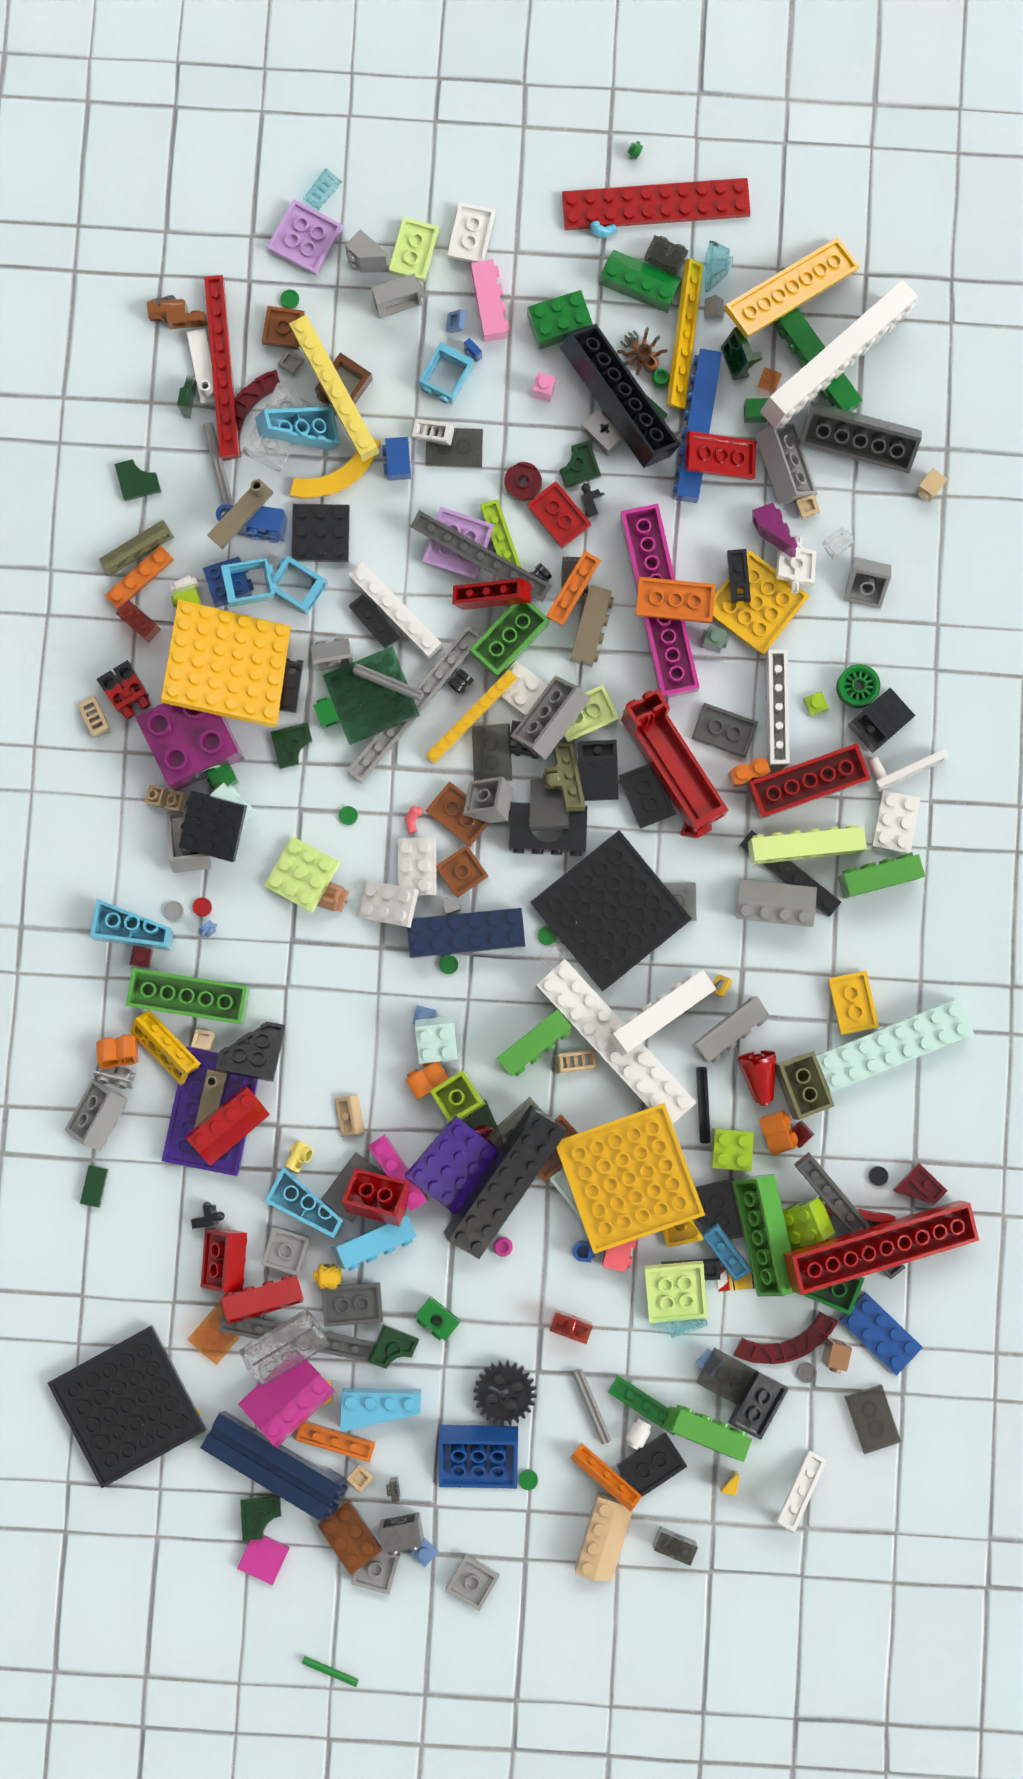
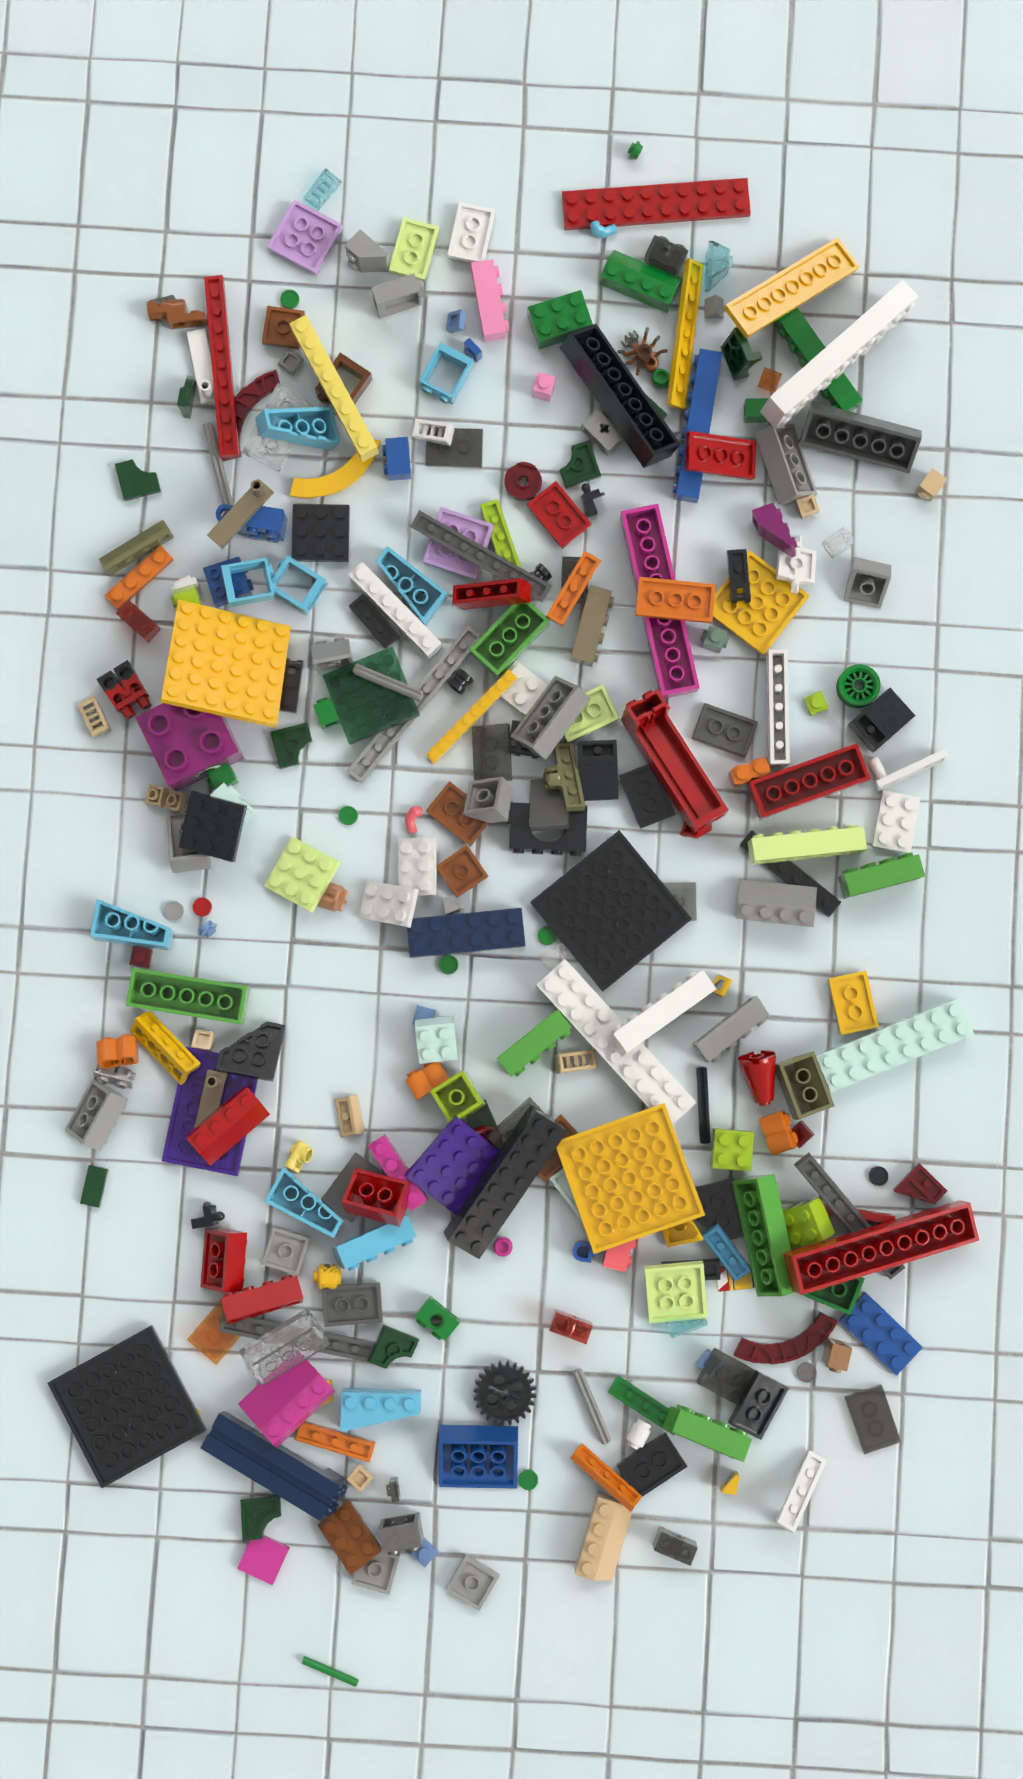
none -> medium azure wedge [376,546,449,625]

